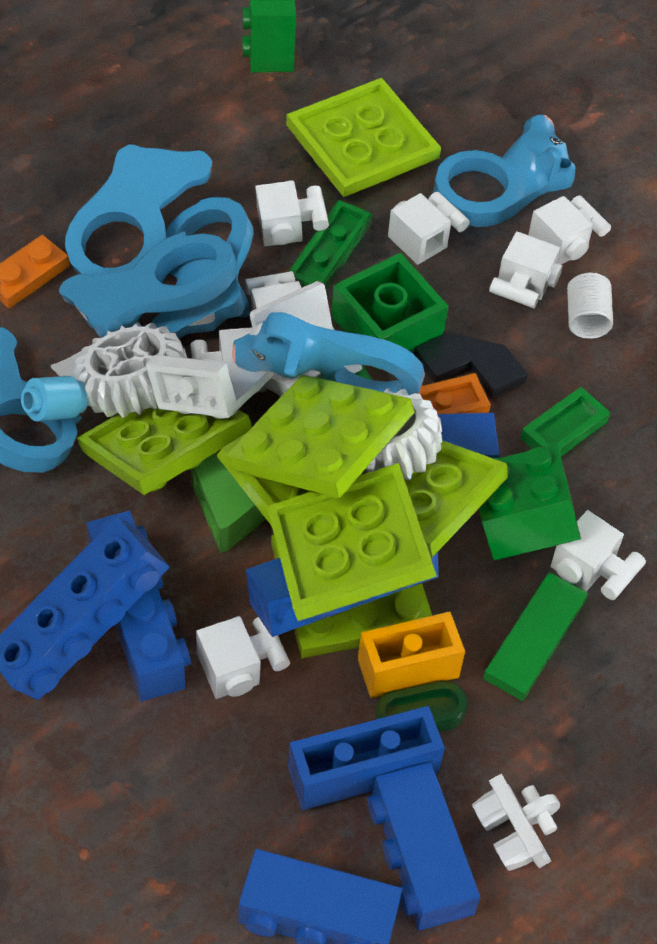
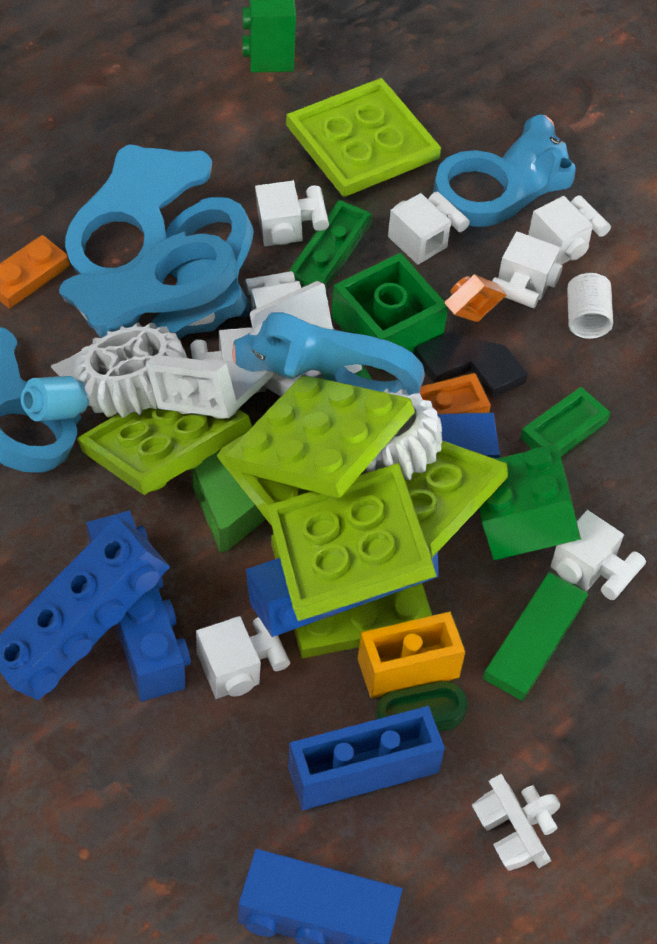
blue brick [367,762,480,931] -> none
none -> orange plate [444,274,507,322]

